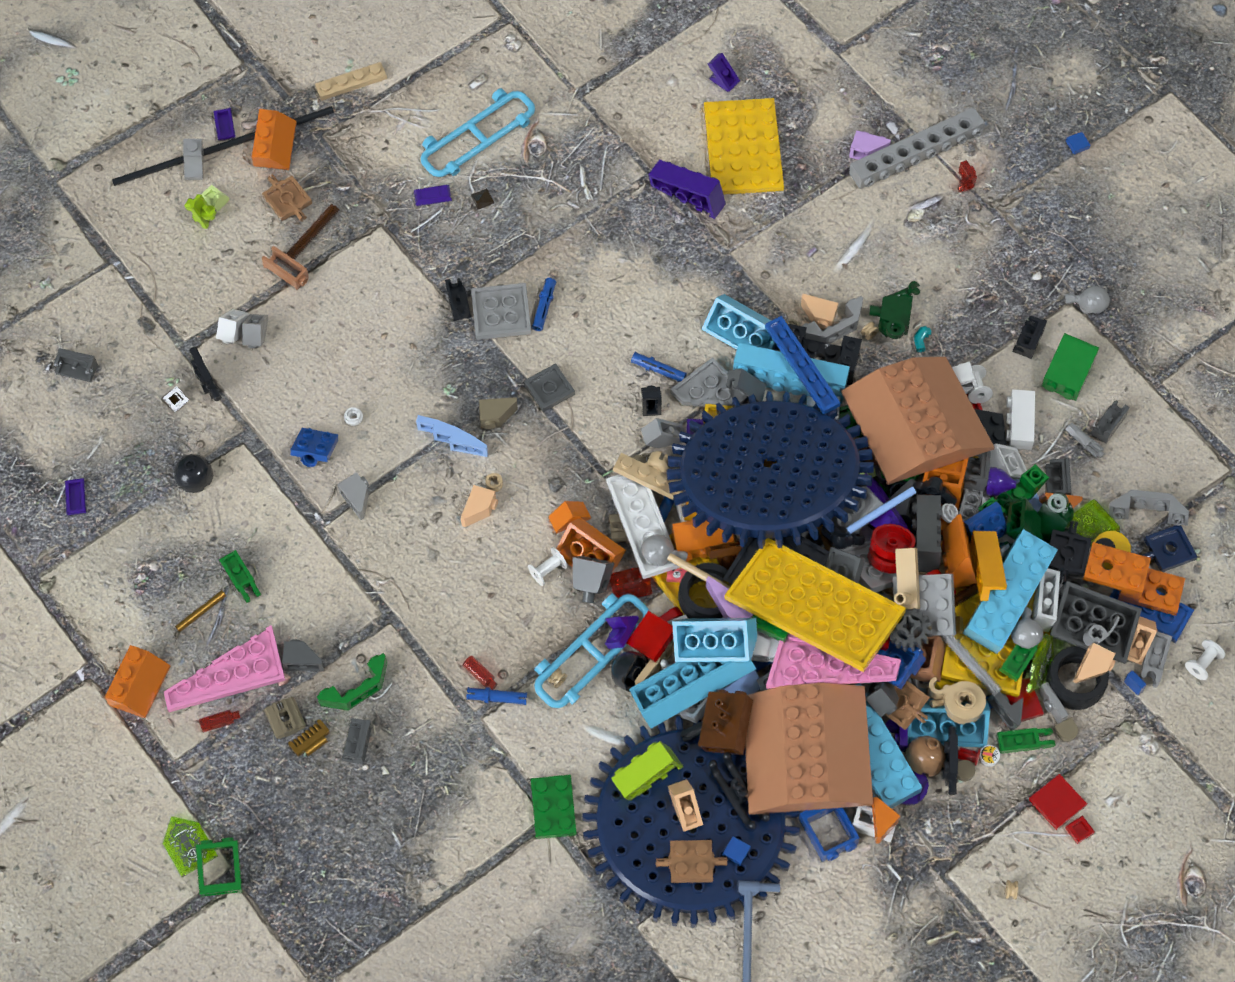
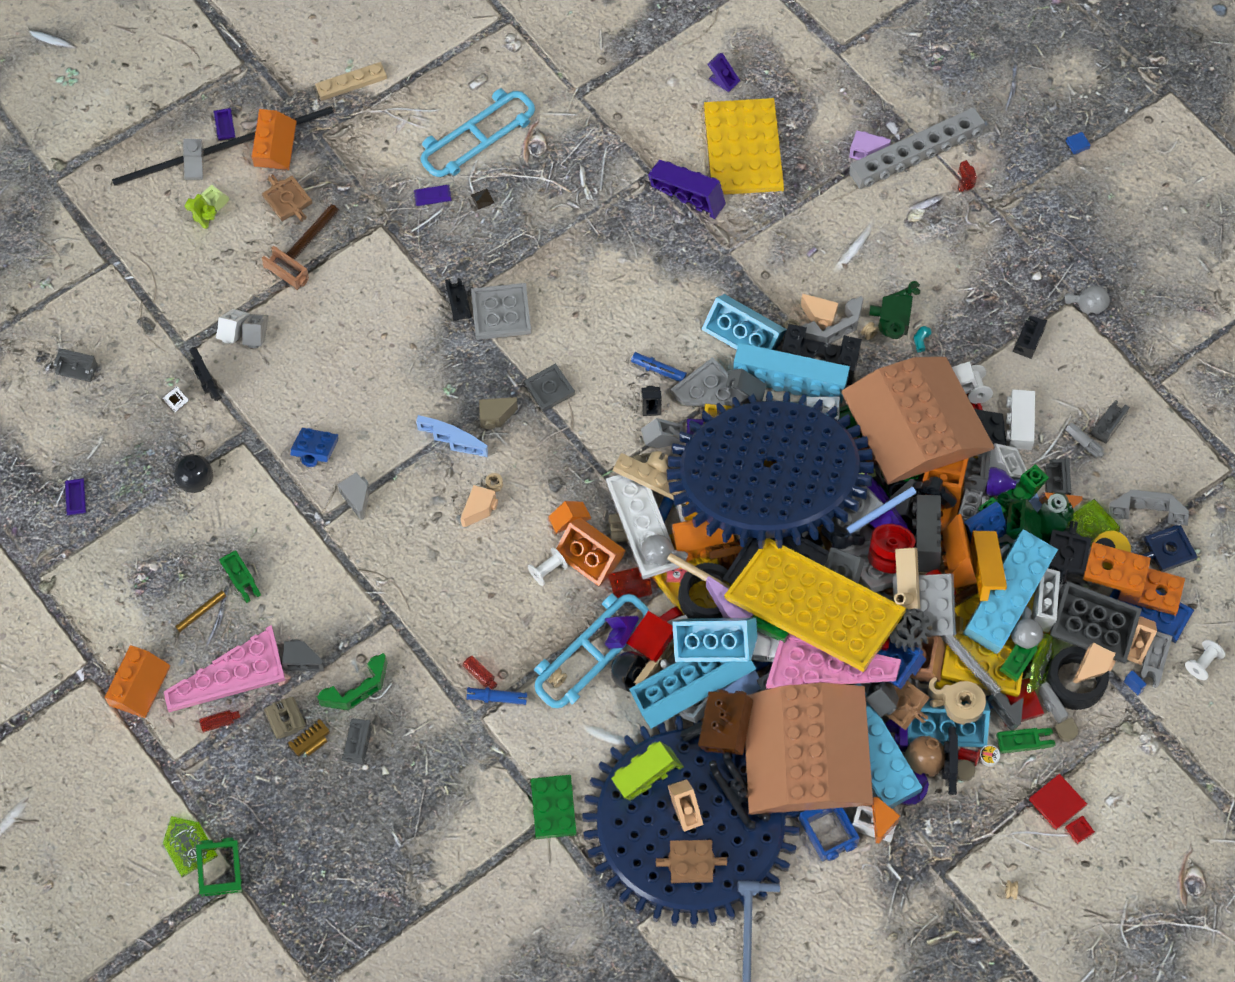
white plate [344,407,363,426] -> none
blue pin [532,278,557,331] -> none
torso [573,556,615,603] -> none
blue tile [722,837,751,866] -> none
blue plate [765,316,840,415] -> none
white plate [941,504,958,523] -> none
green slope [1041,333,1099,401] -> none
light grey panel [1083,615,1120,646] -> none

